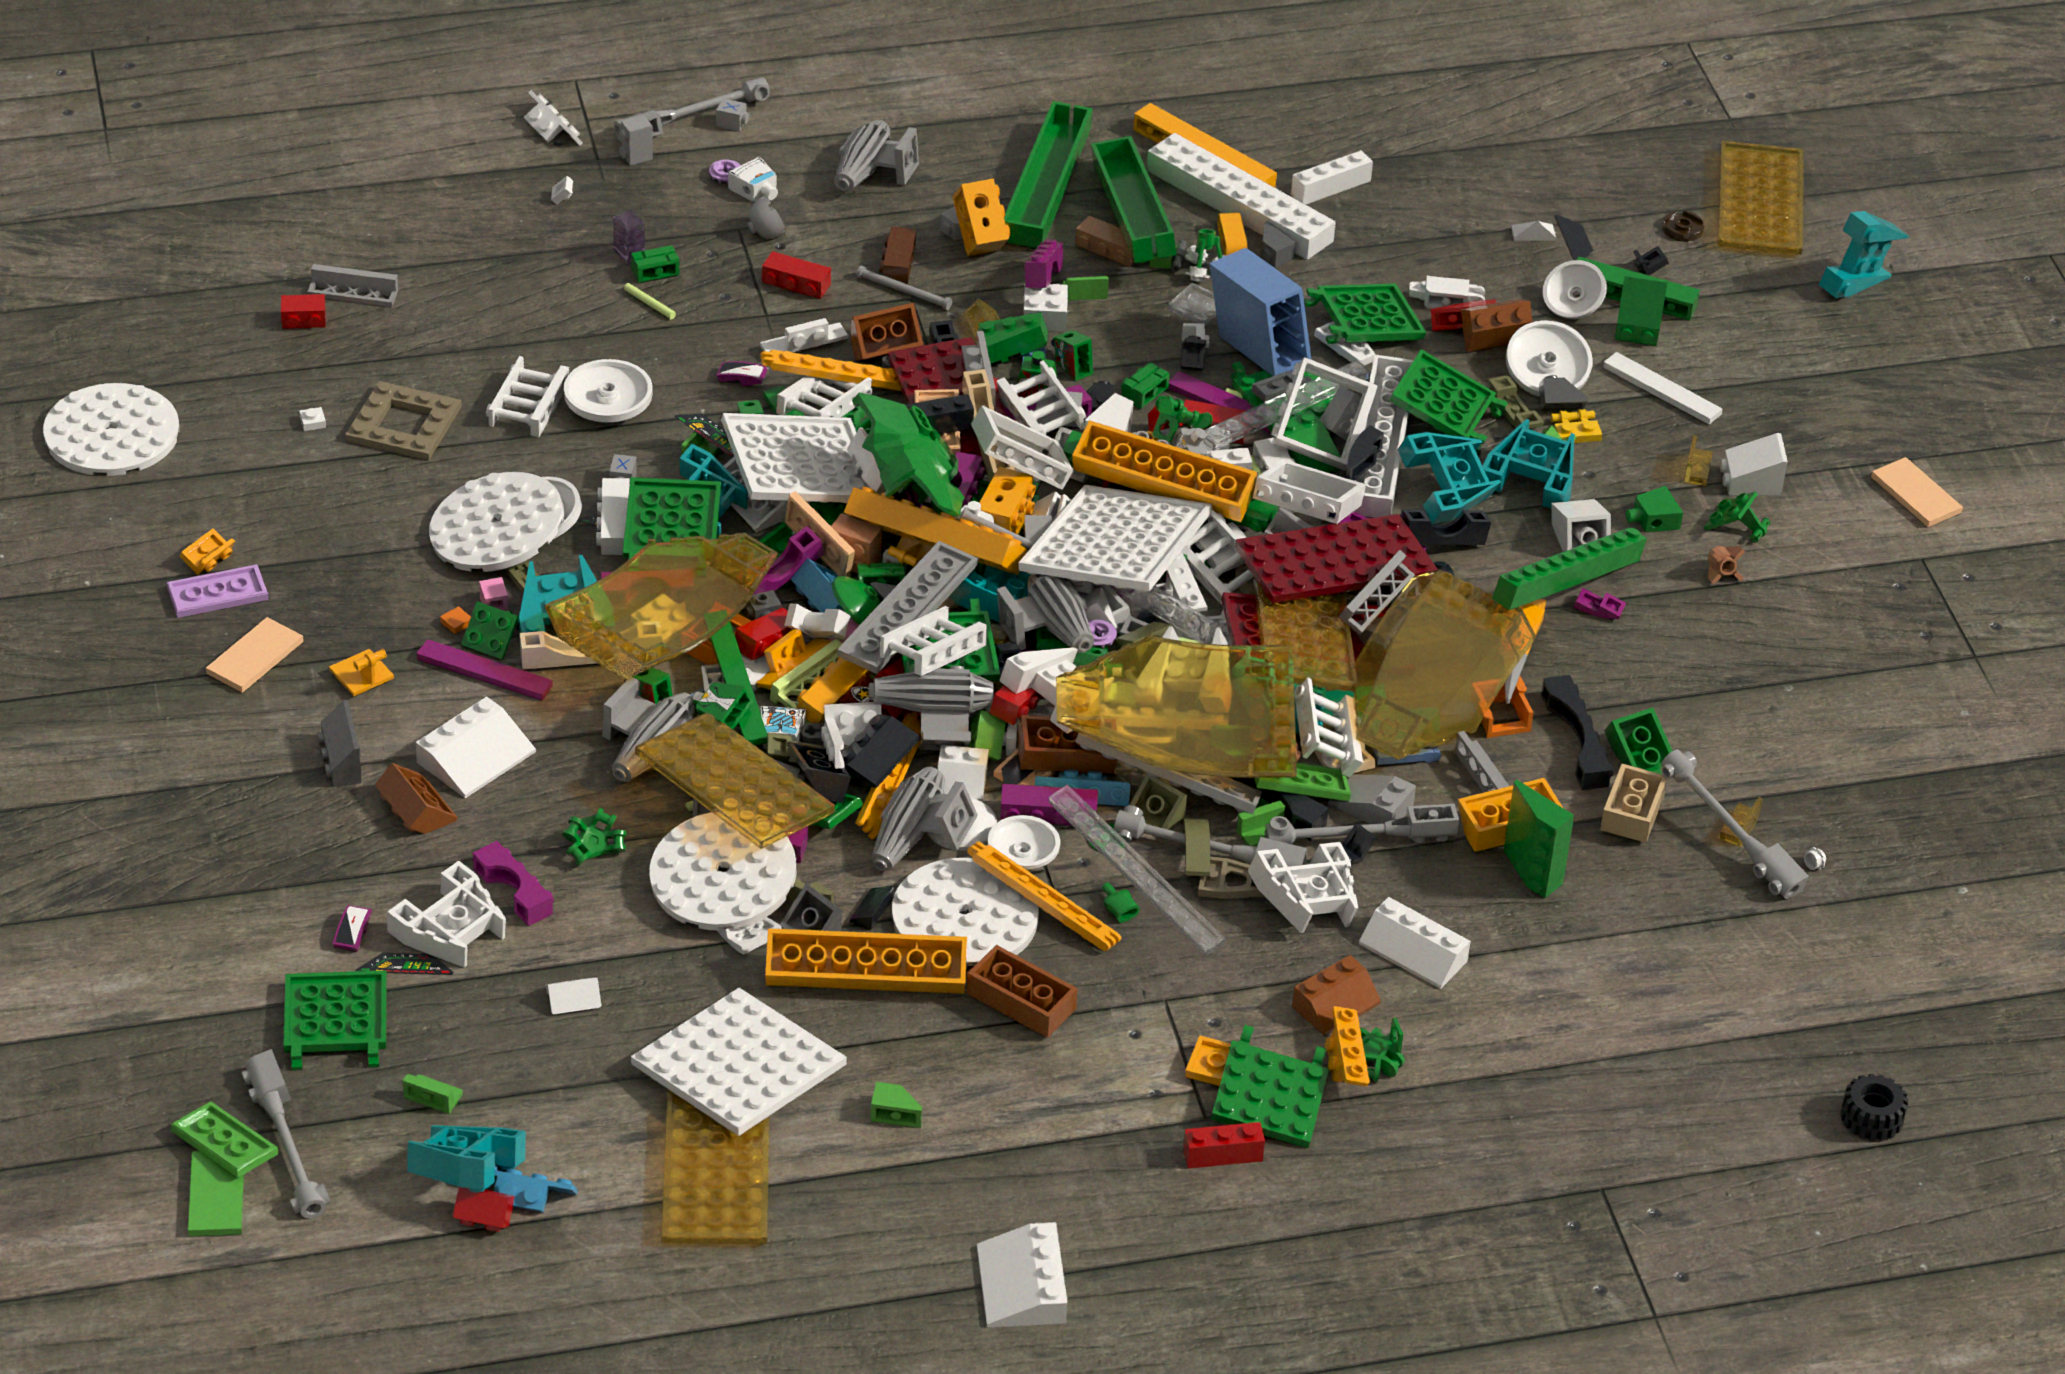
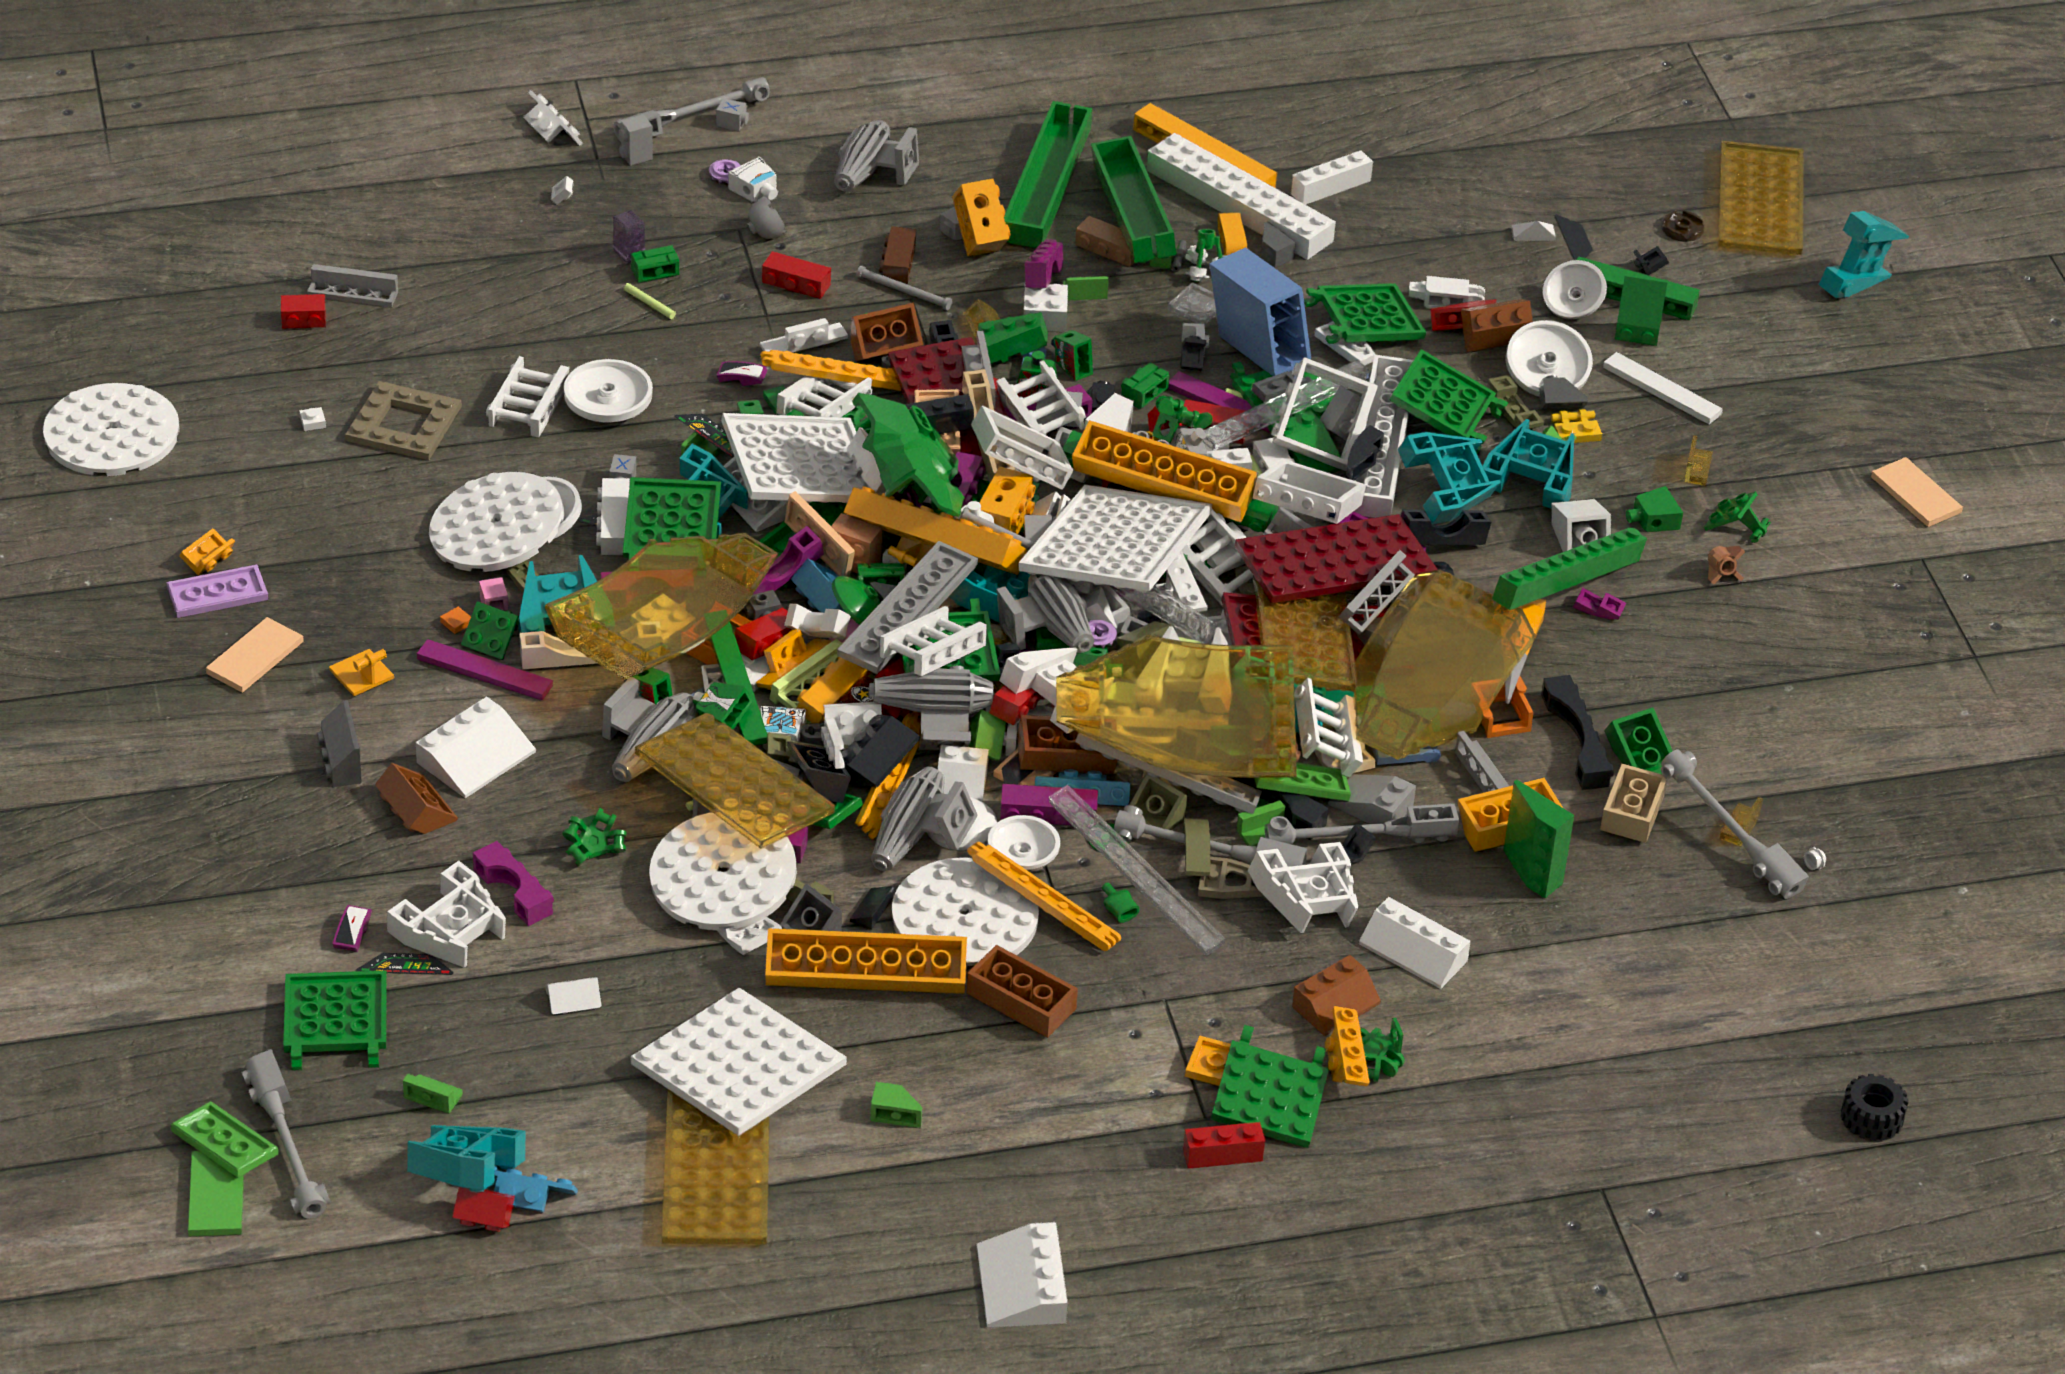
white slope [1720,433,1788,496] -> none

